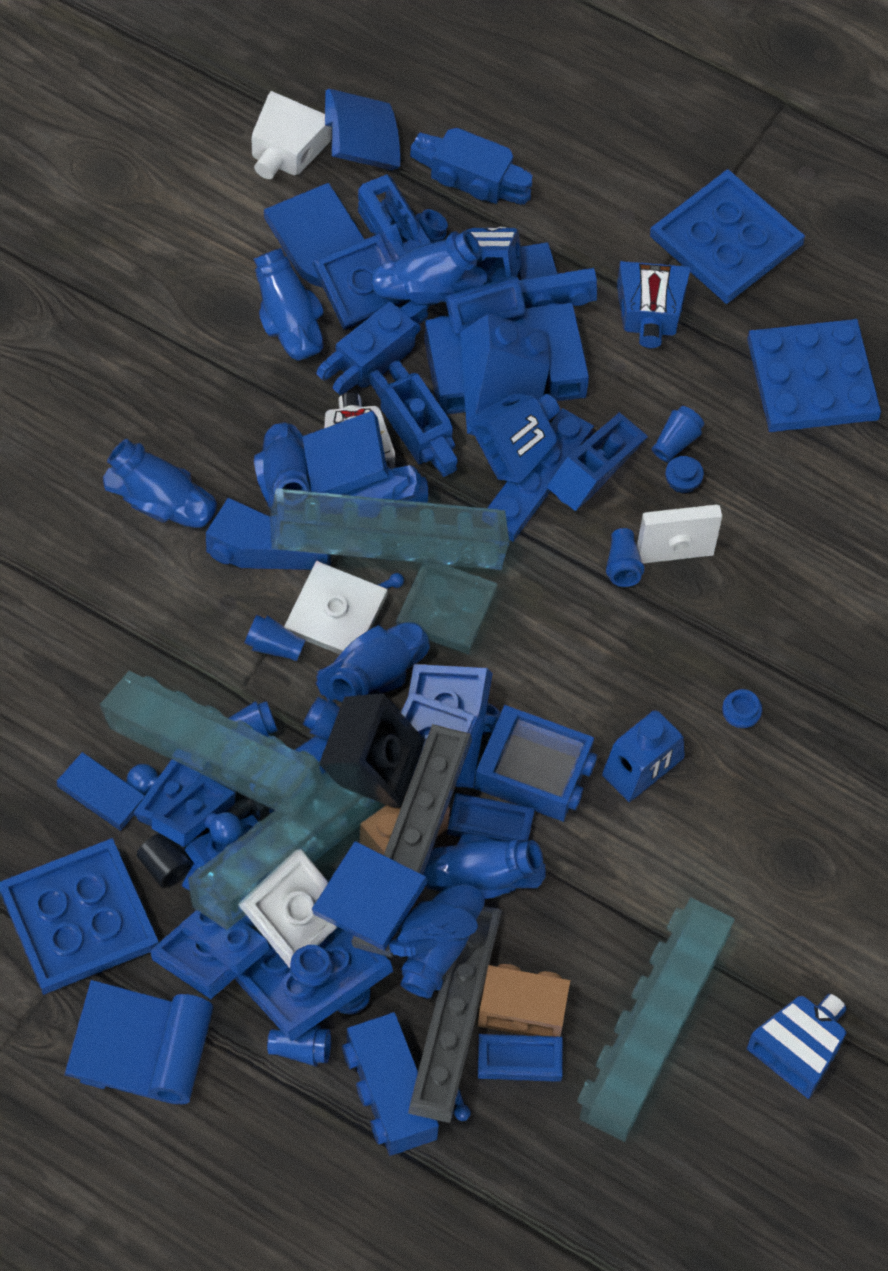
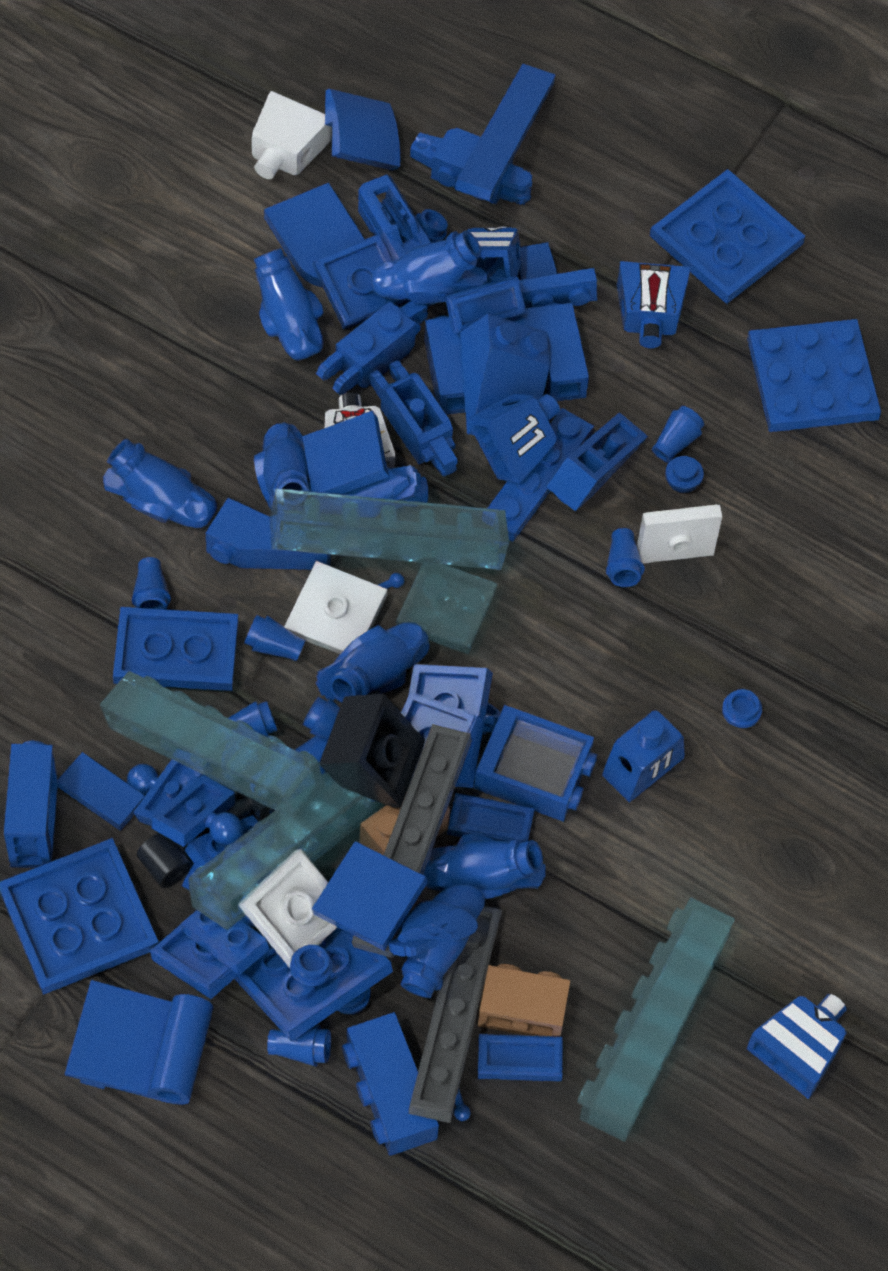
none -> blue window [4,740,58,868]
none -> blue plate [113,607,239,691]
none -> blue cone [132,557,171,610]
none -> blue tile [455,64,556,201]

